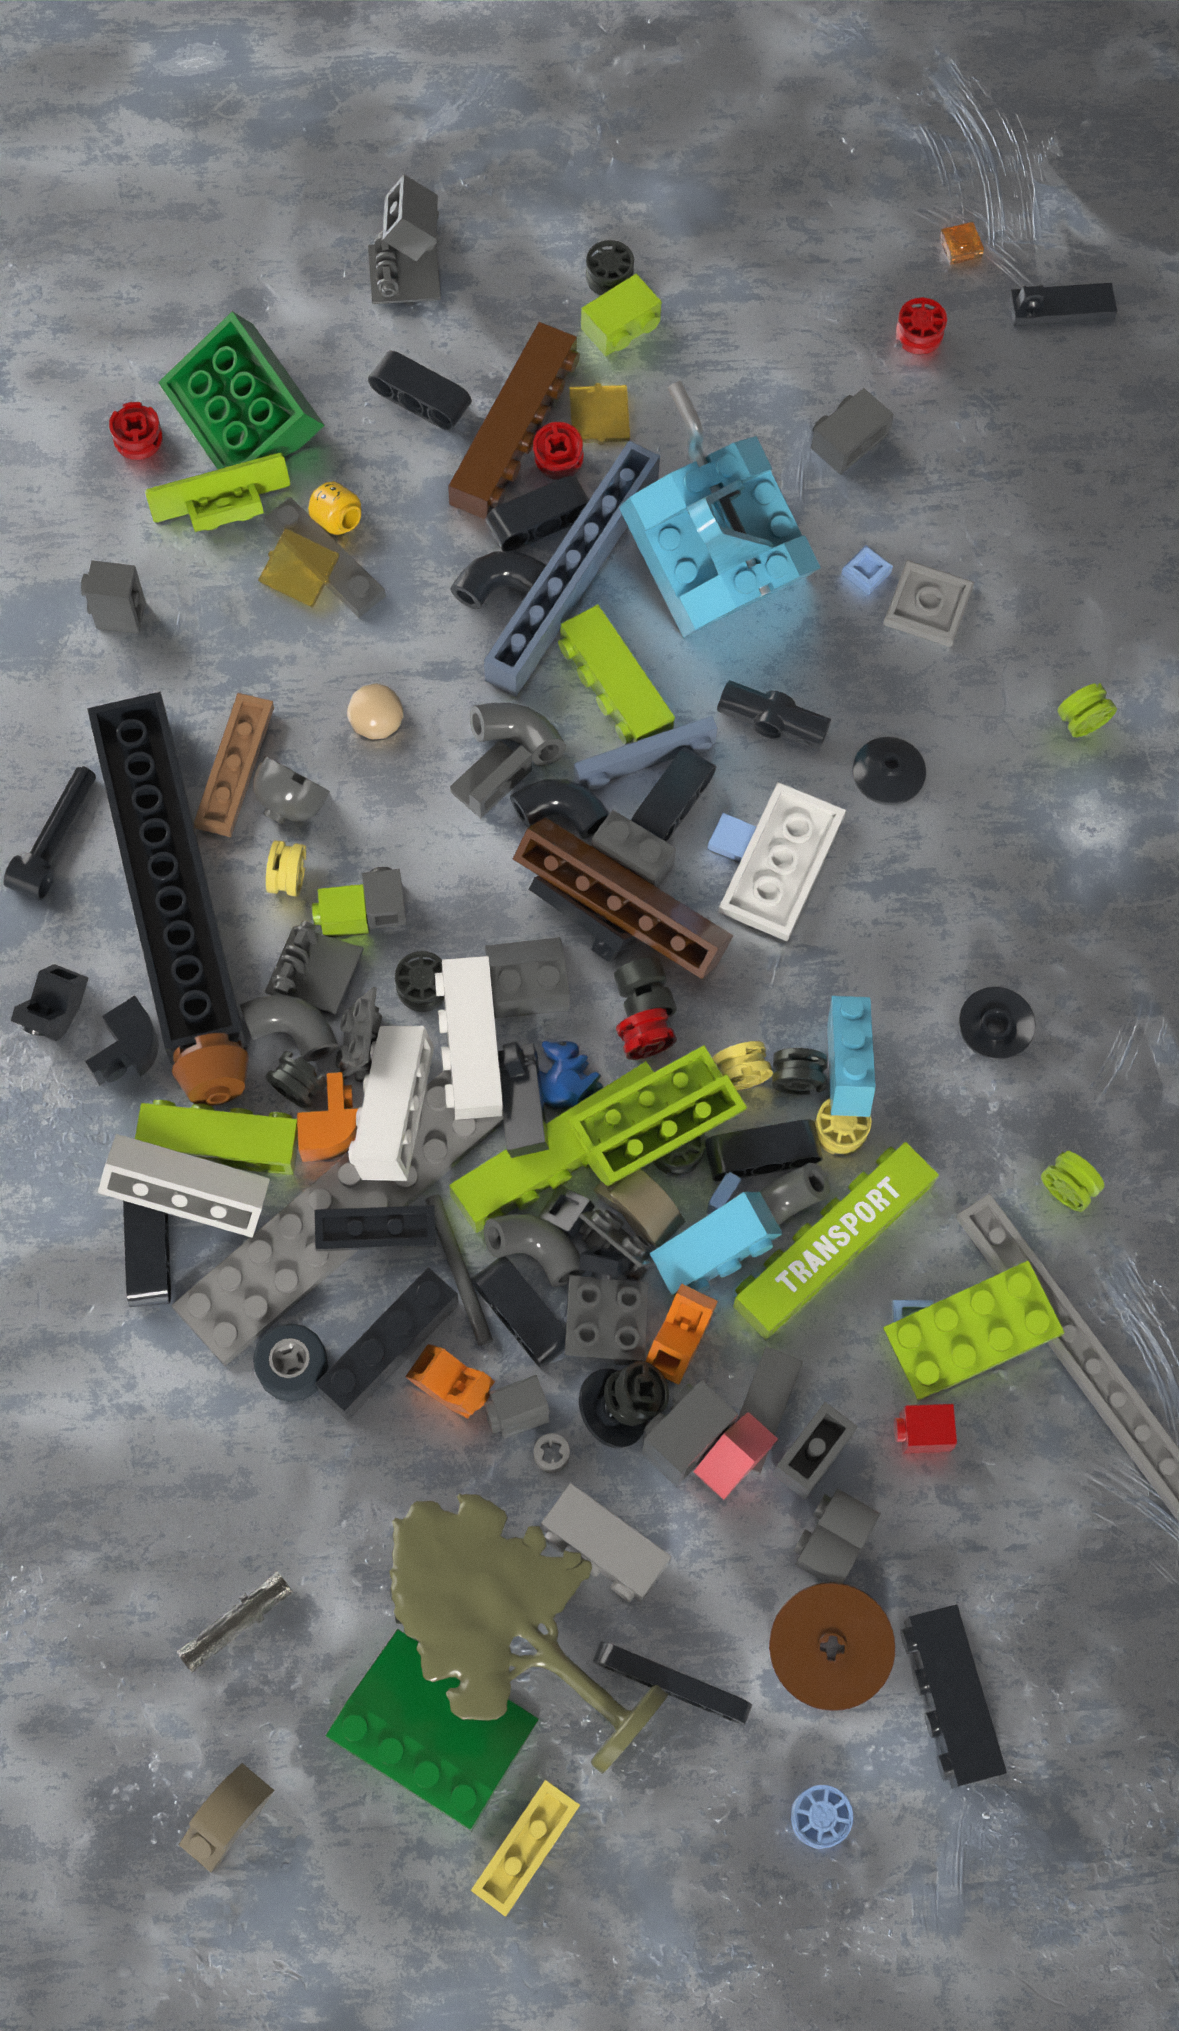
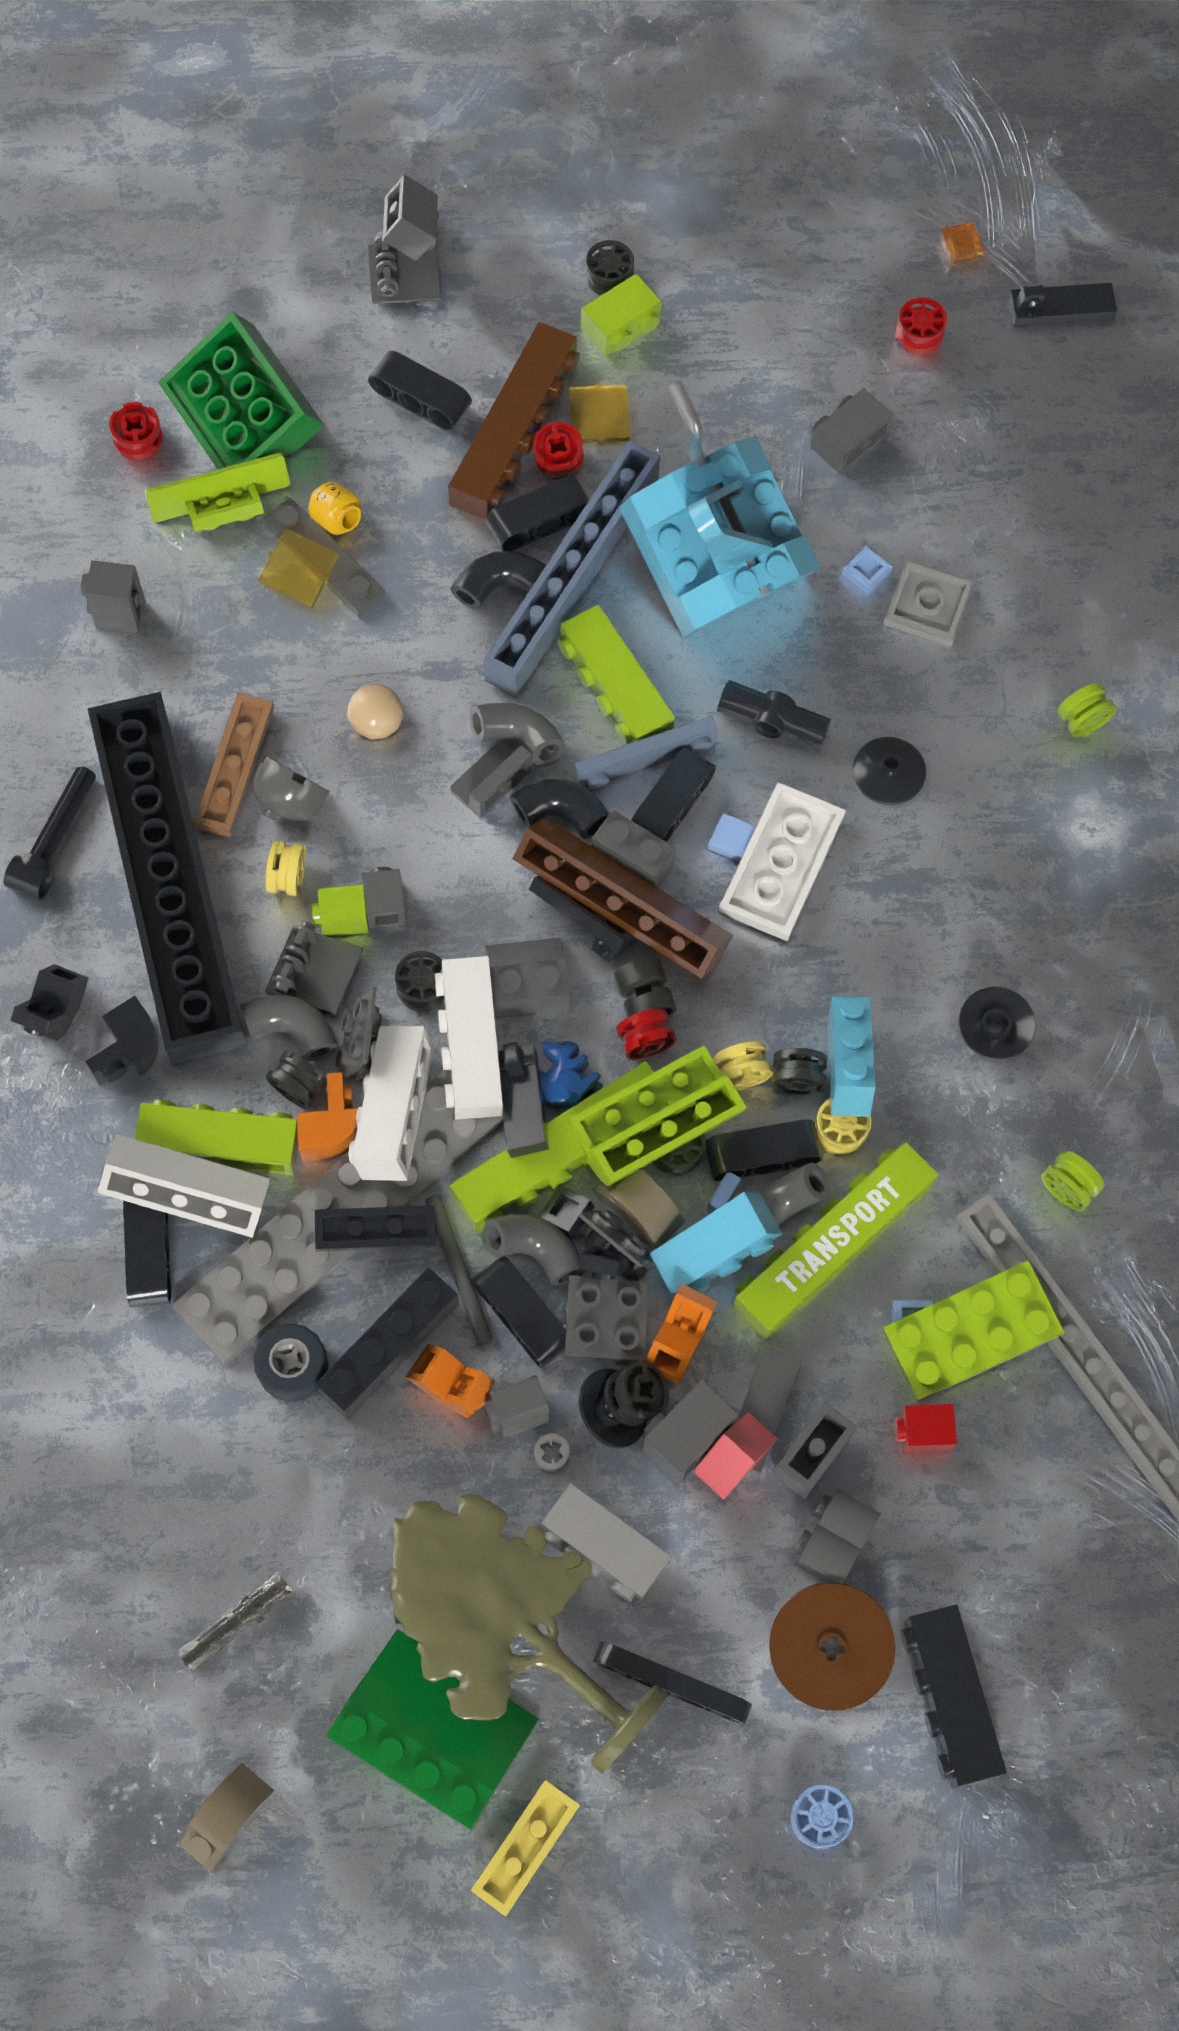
dark orange cone [172,1033,249,1106] -> none

